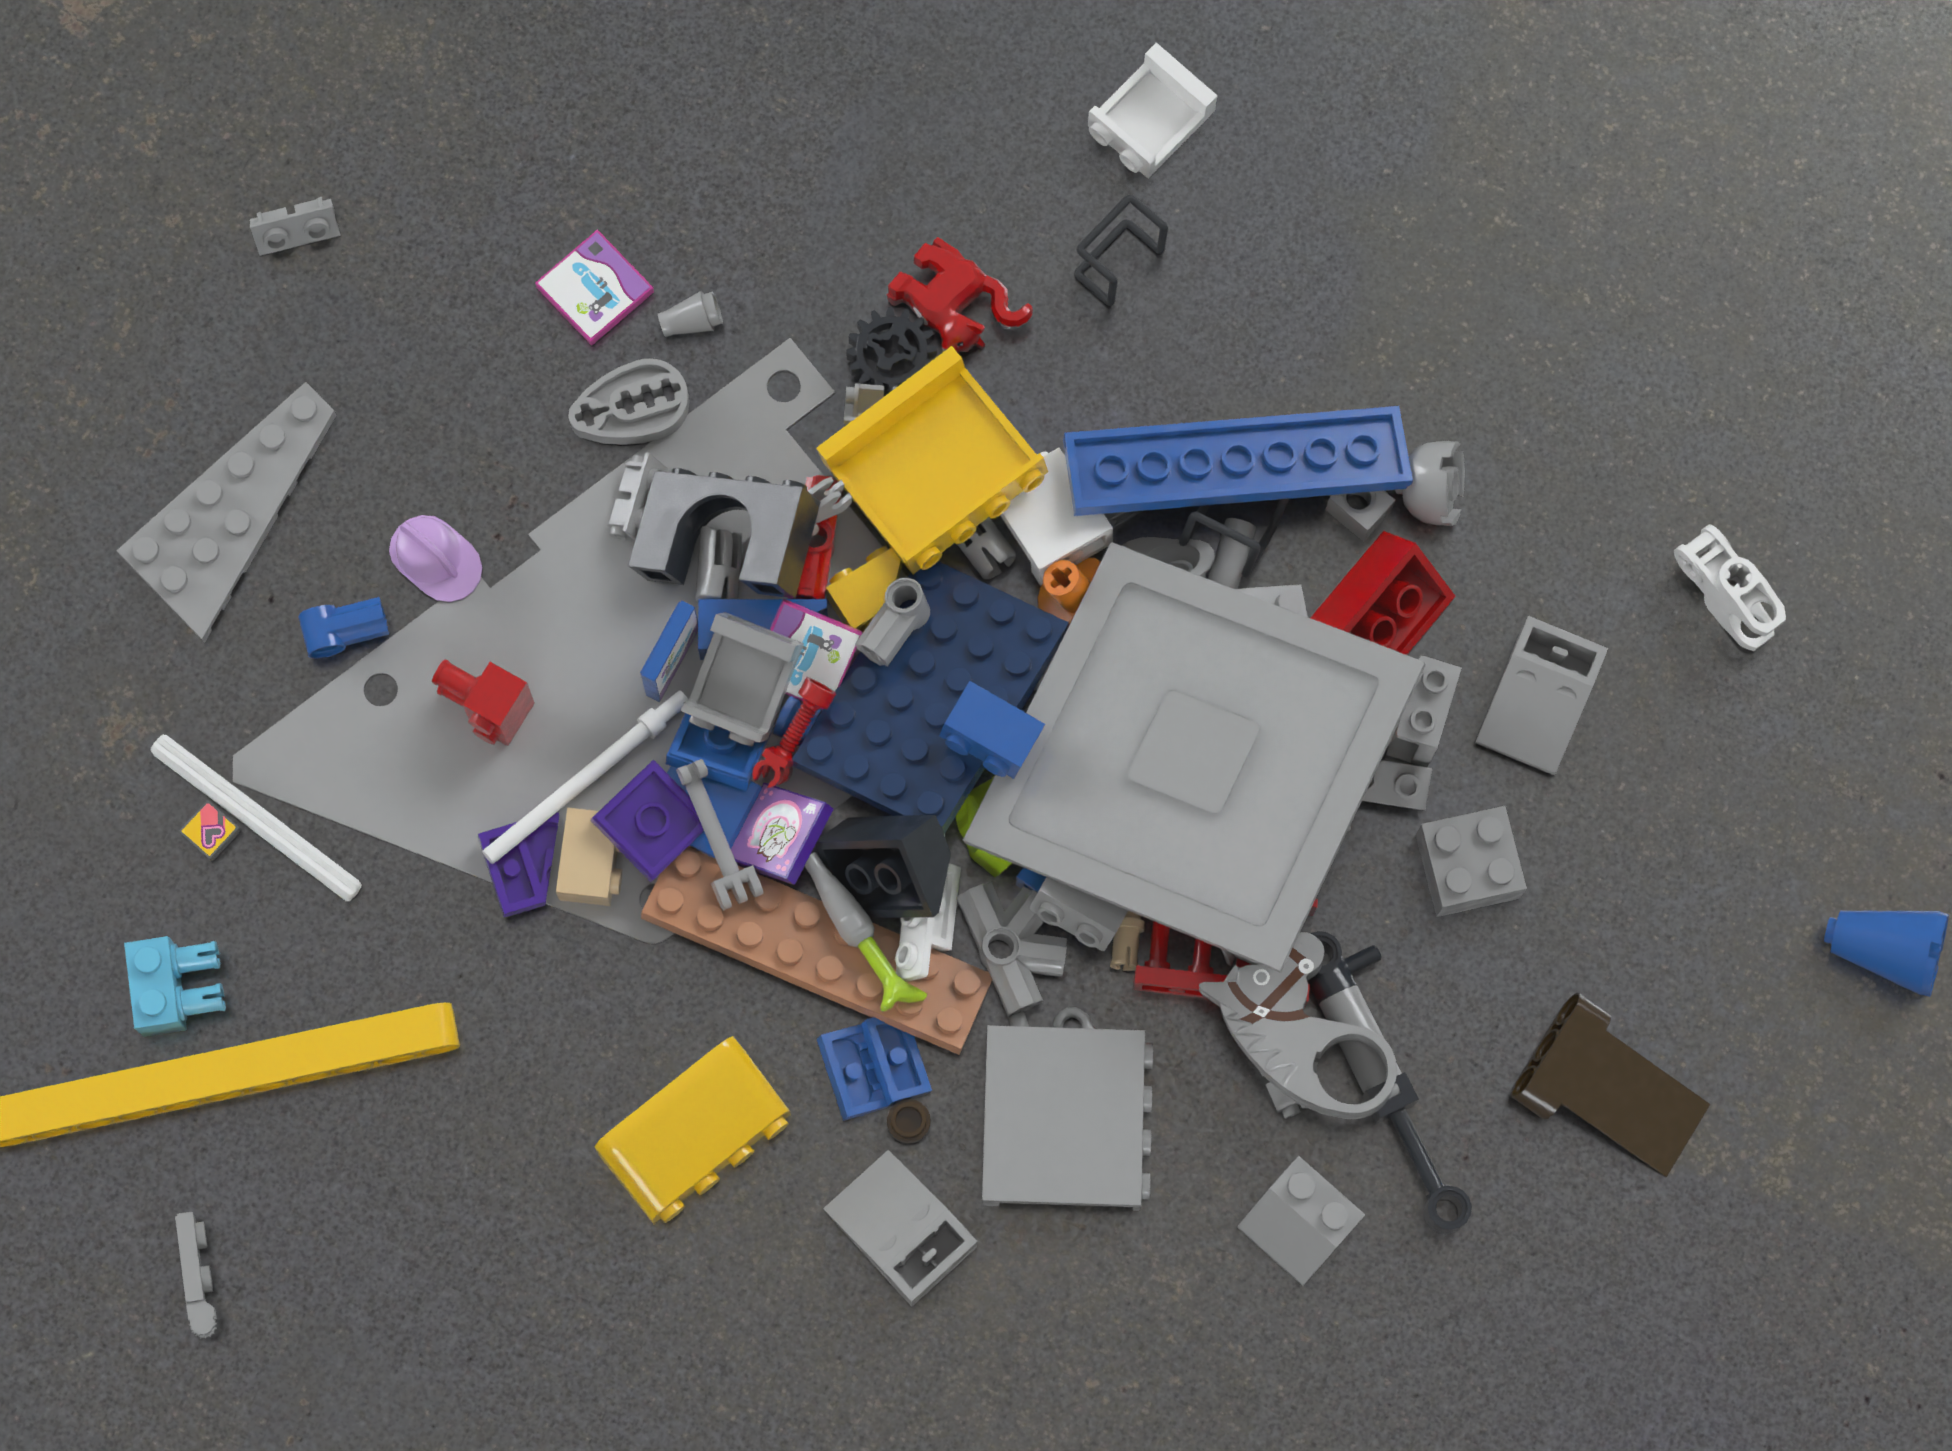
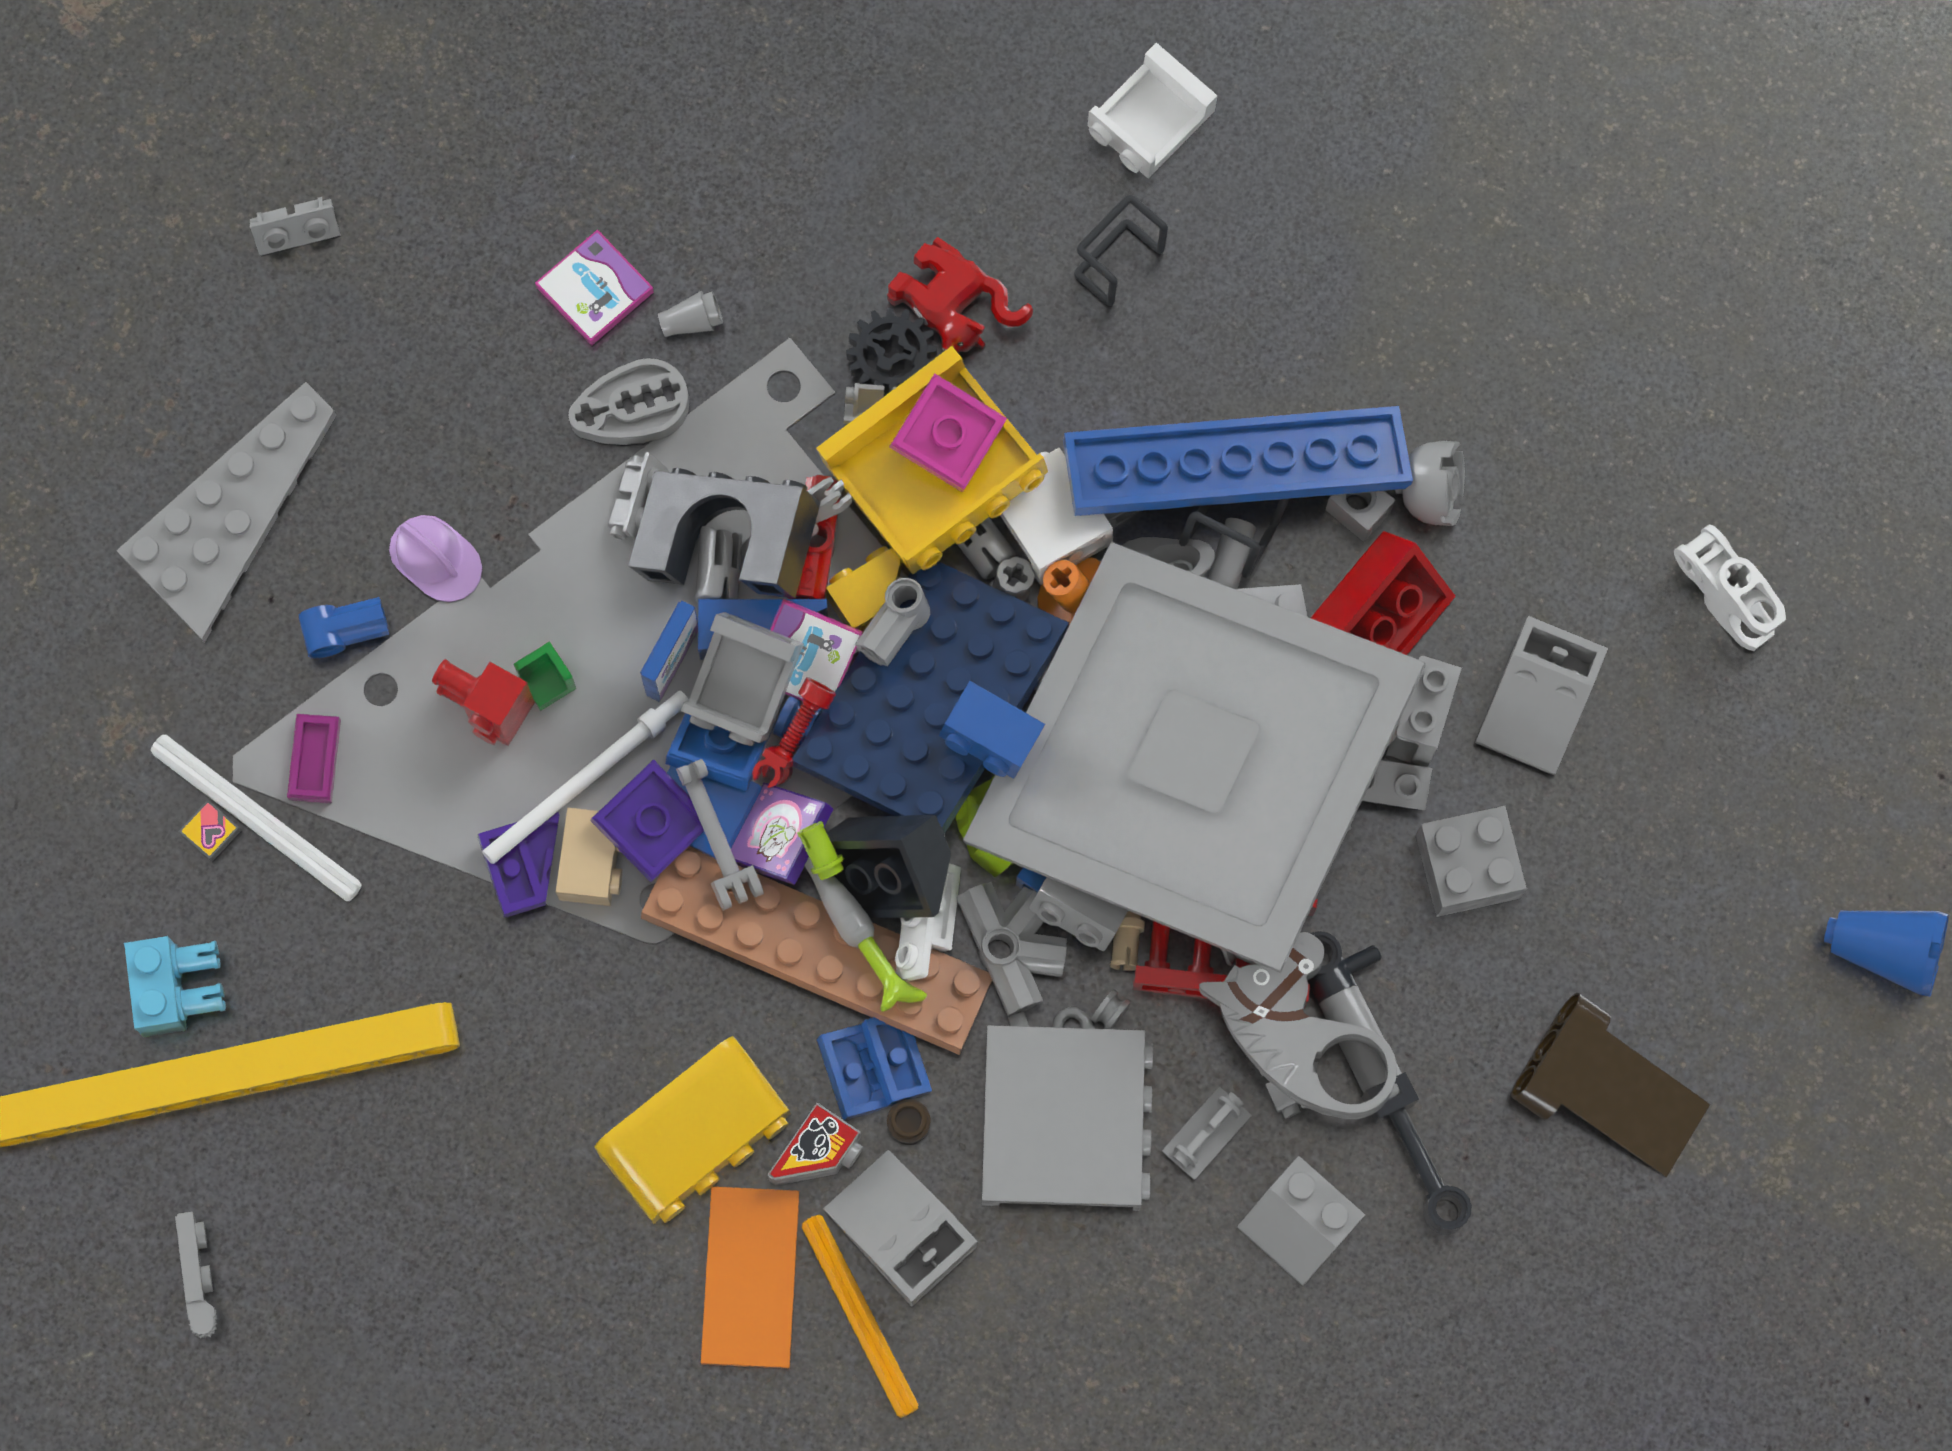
none -> magenta tile [287,714,341,803]
none -> green panel [513,641,577,711]
none -> orange tile [701,1187,800,1369]
none -> slope [767,1103,863,1186]
none -> lime pin [797,821,844,880]
none -> light orange axle [802,1214,918,1418]
none -> dark pink tile [890,373,1007,492]
none -> light grey bush [992,557,1035,602]
none -> light grey bush [1091,989,1131,1029]
none -> light grey hinge [1162,1086,1252,1180]

